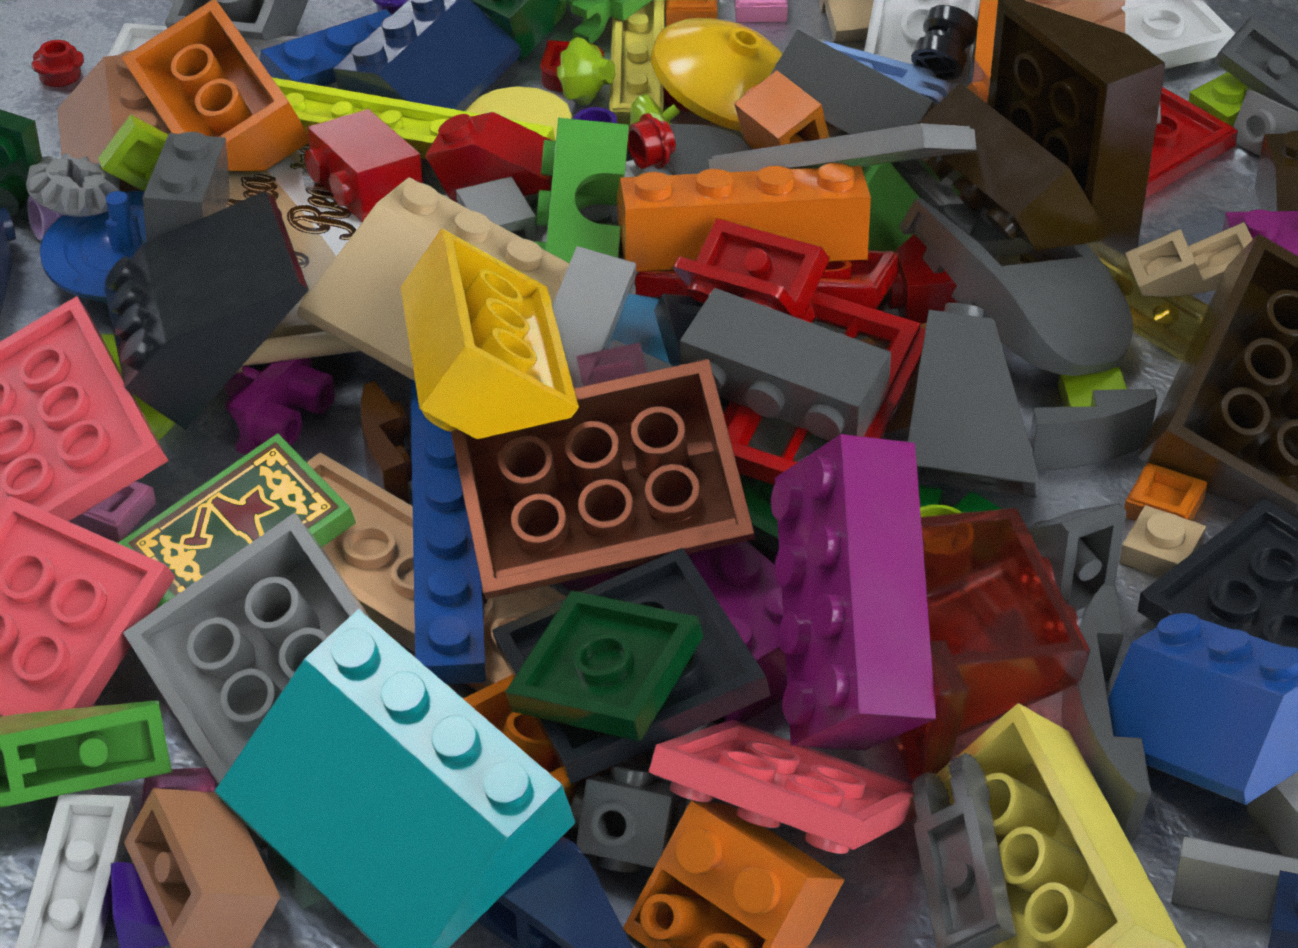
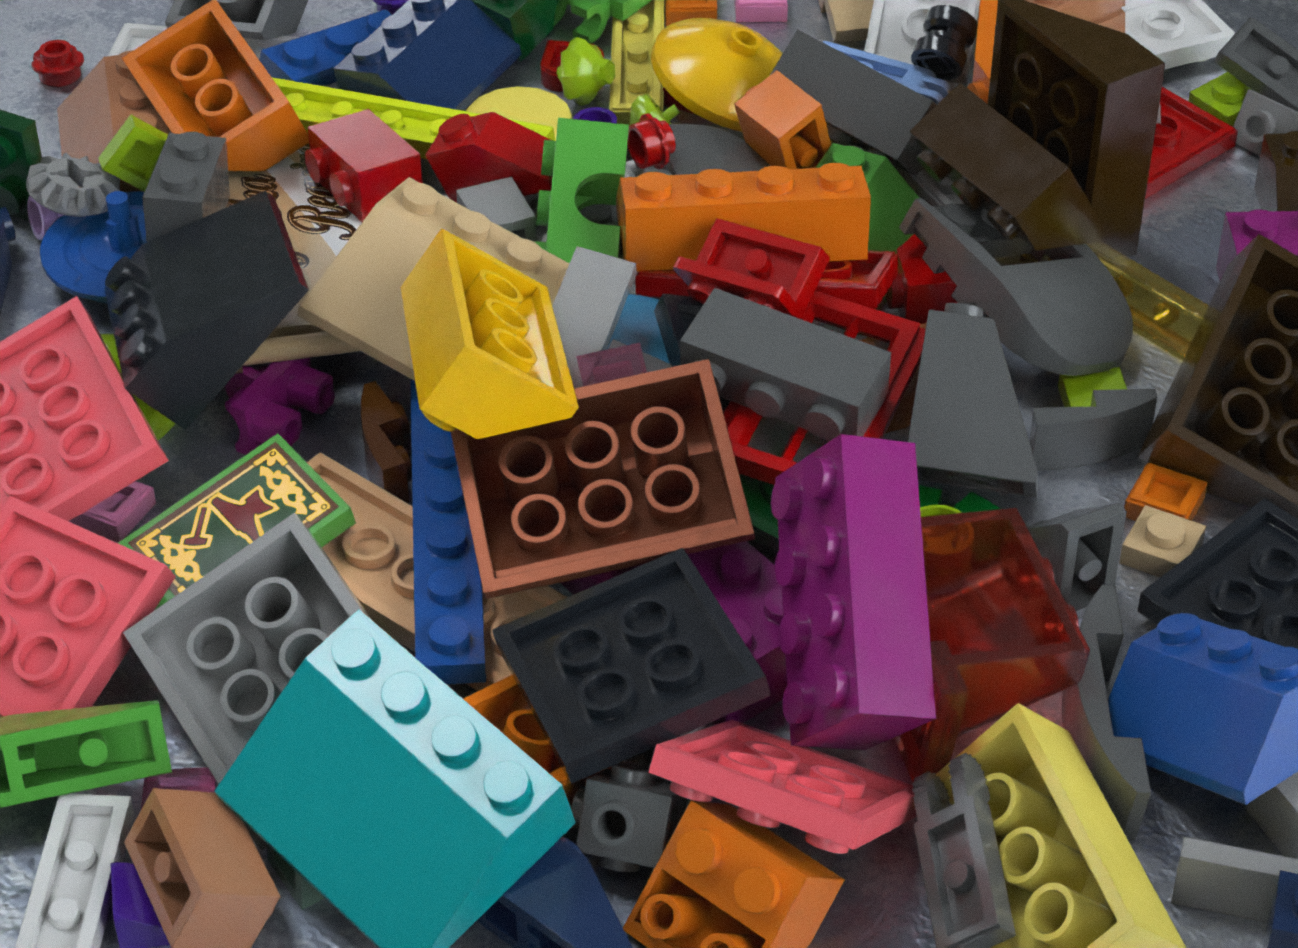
dark green plate [505,590,703,742] -> none
light grey tile [708,123,977,172] -> none
tan slope [1125,222,1253,297] -> none

